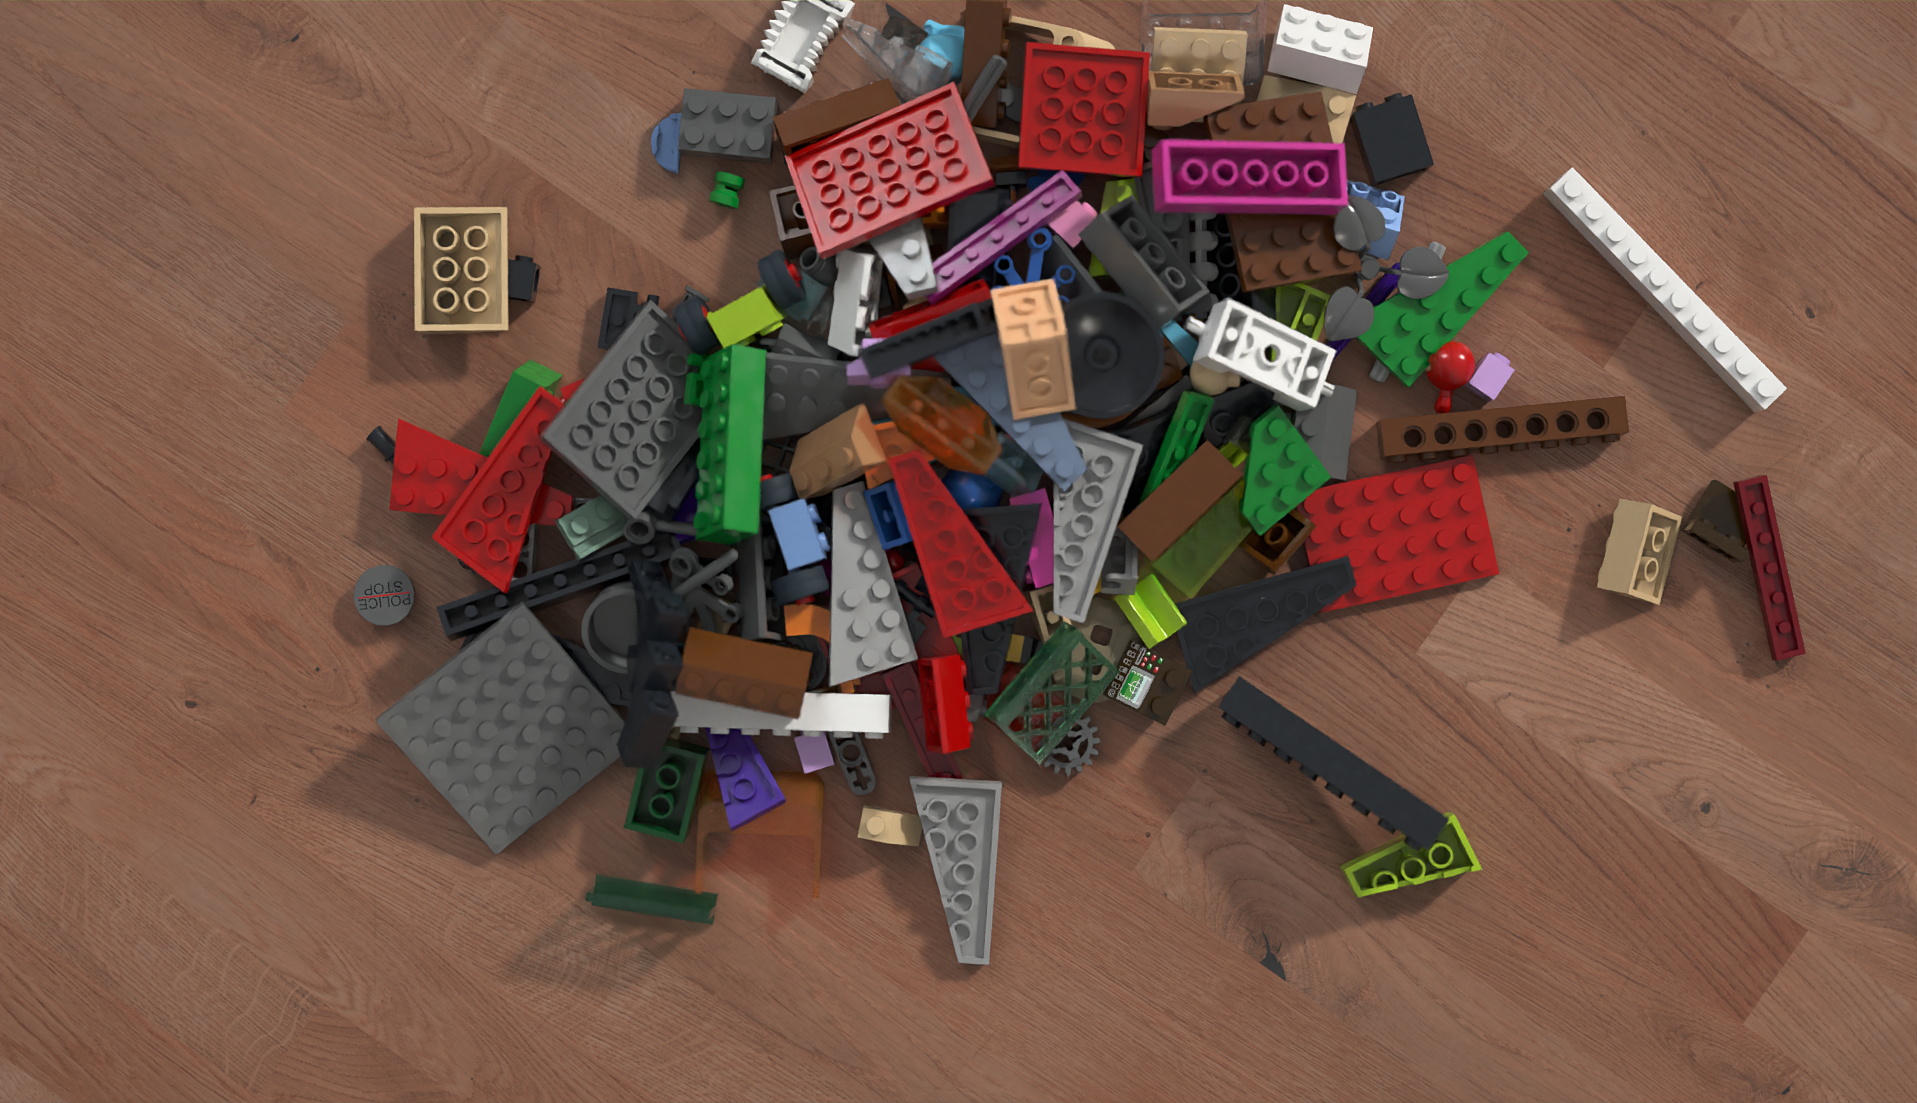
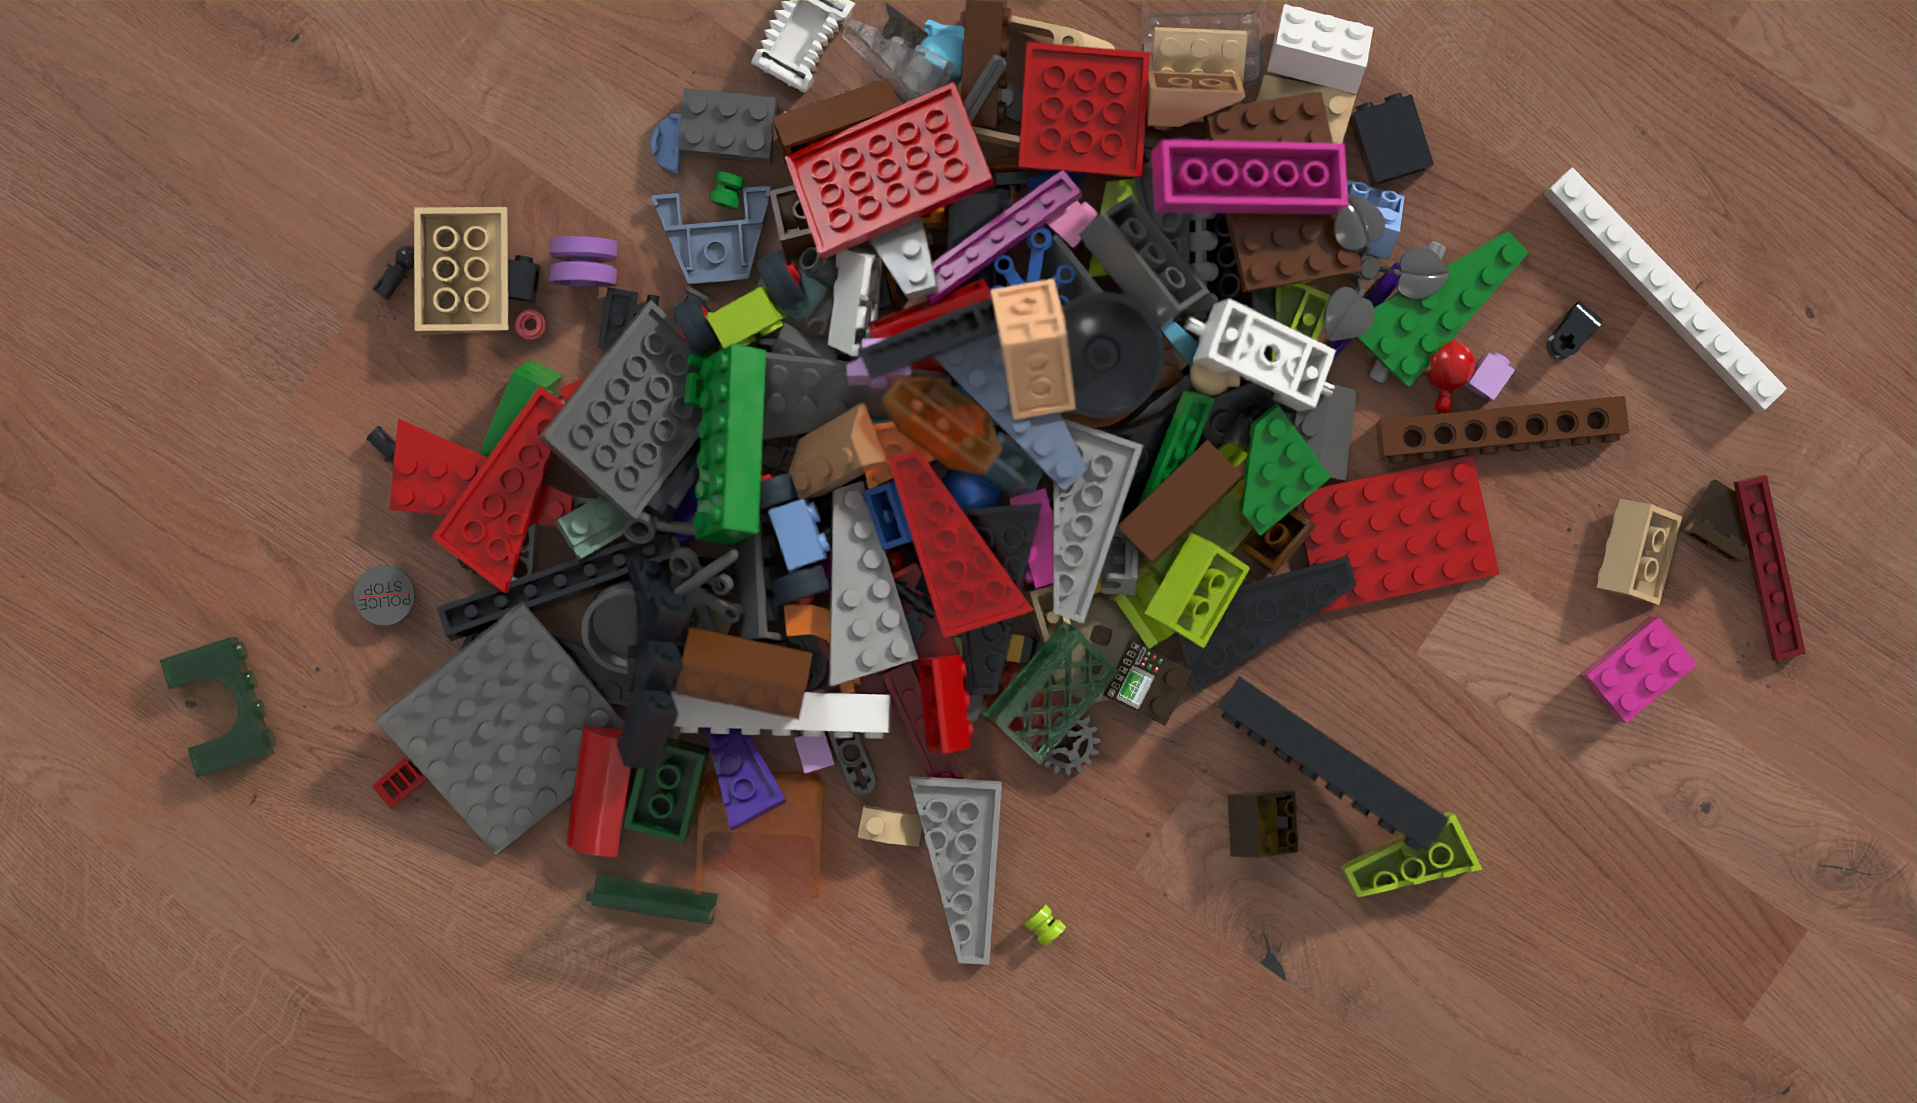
none -> clear green arch [160,637,276,777]
none -> black pin [372,245,414,300]
none -> red slope [372,755,428,809]
none -> coral plate [515,309,546,340]
none -> medium lavender wheel [549,236,618,288]
none -> red brick [566,726,630,858]
none -> sand blue wing [651,185,771,285]
none -> lime wheel [1023,904,1066,947]
none -> lime slope [1145,533,1250,648]
none -> dark brown slope [1228,791,1298,858]
none -> black piece [1546,301,1603,360]
none -> dark pink brick [1579,617,1698,723]

